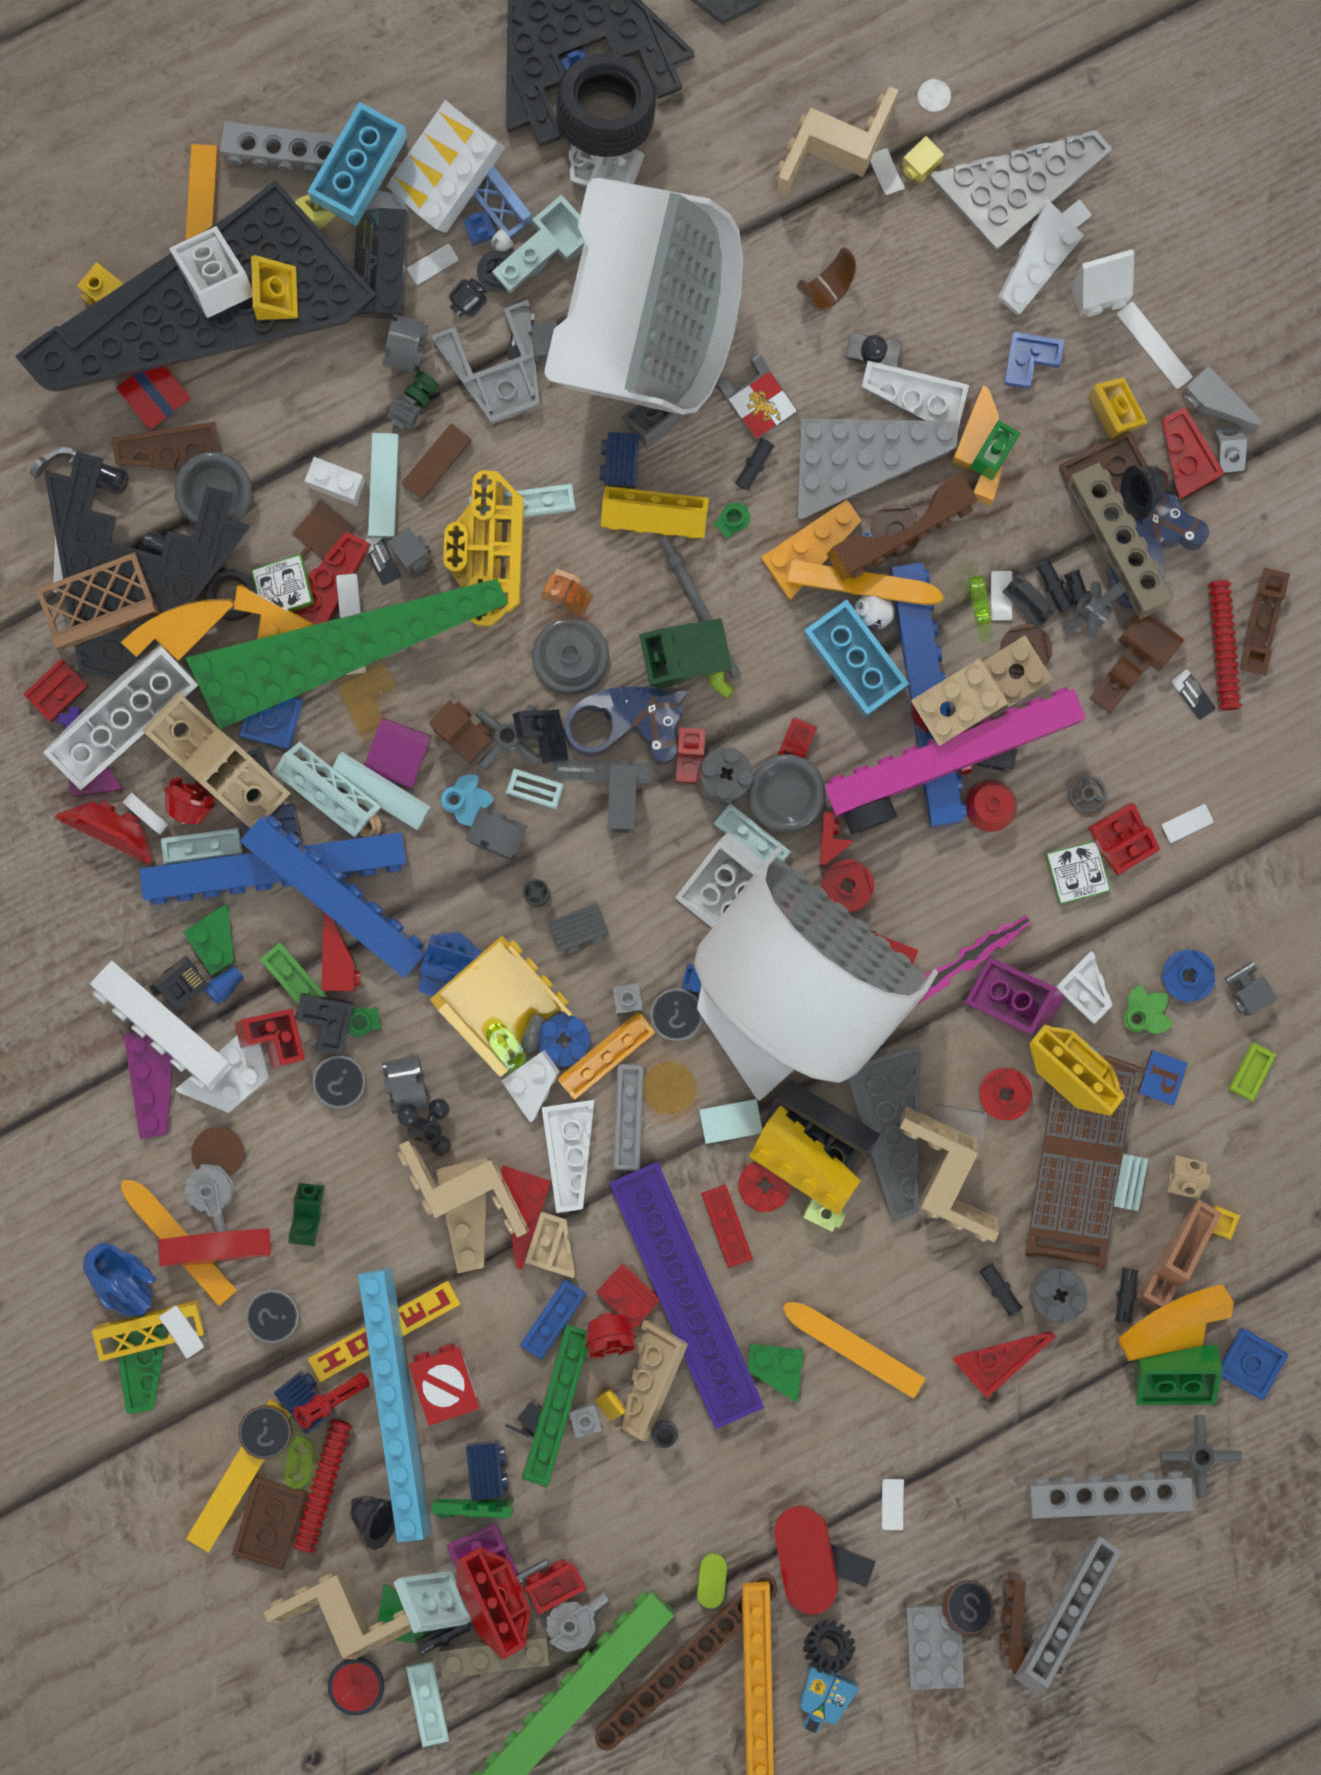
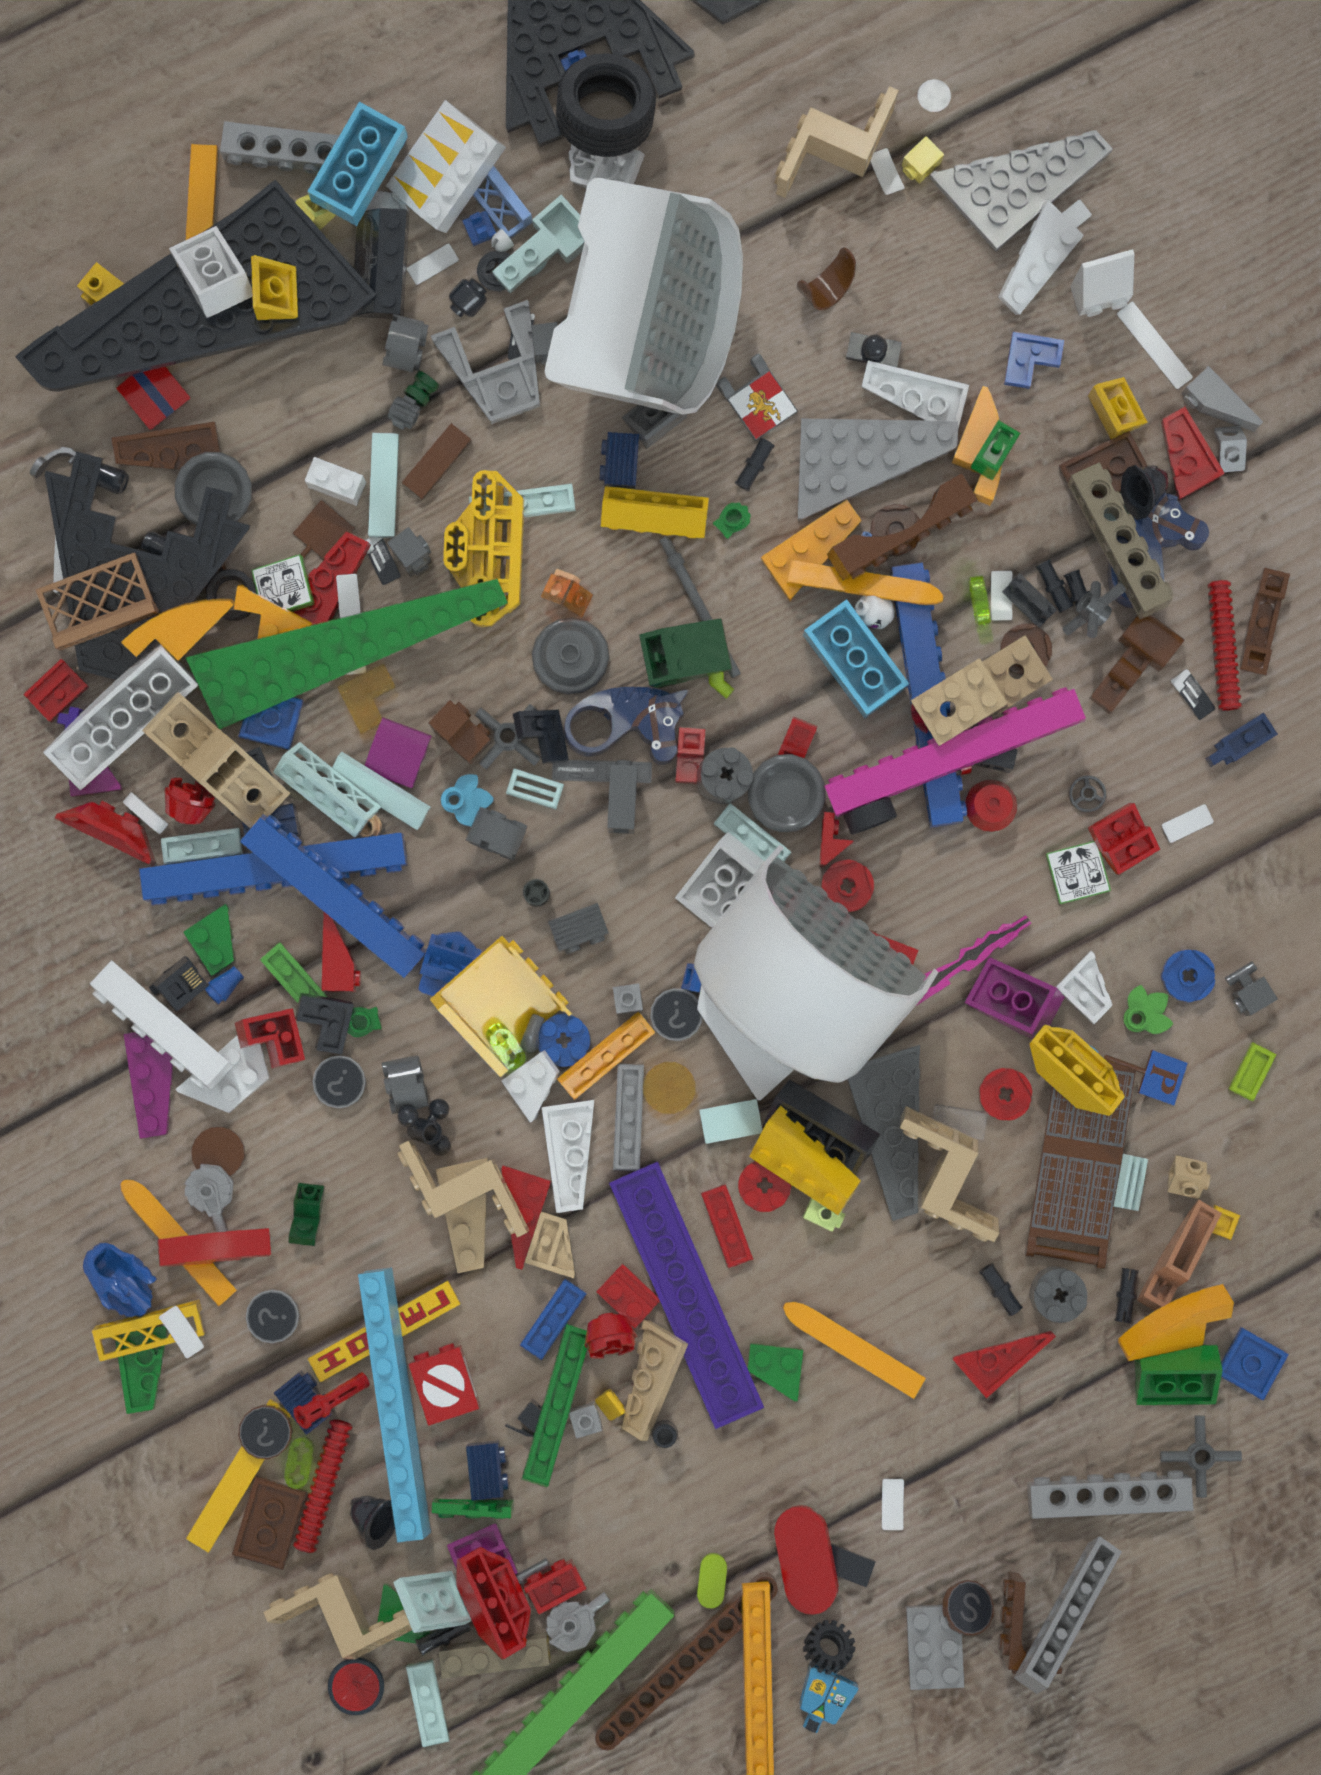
none -> dark blue hinge [1205,713,1278,767]

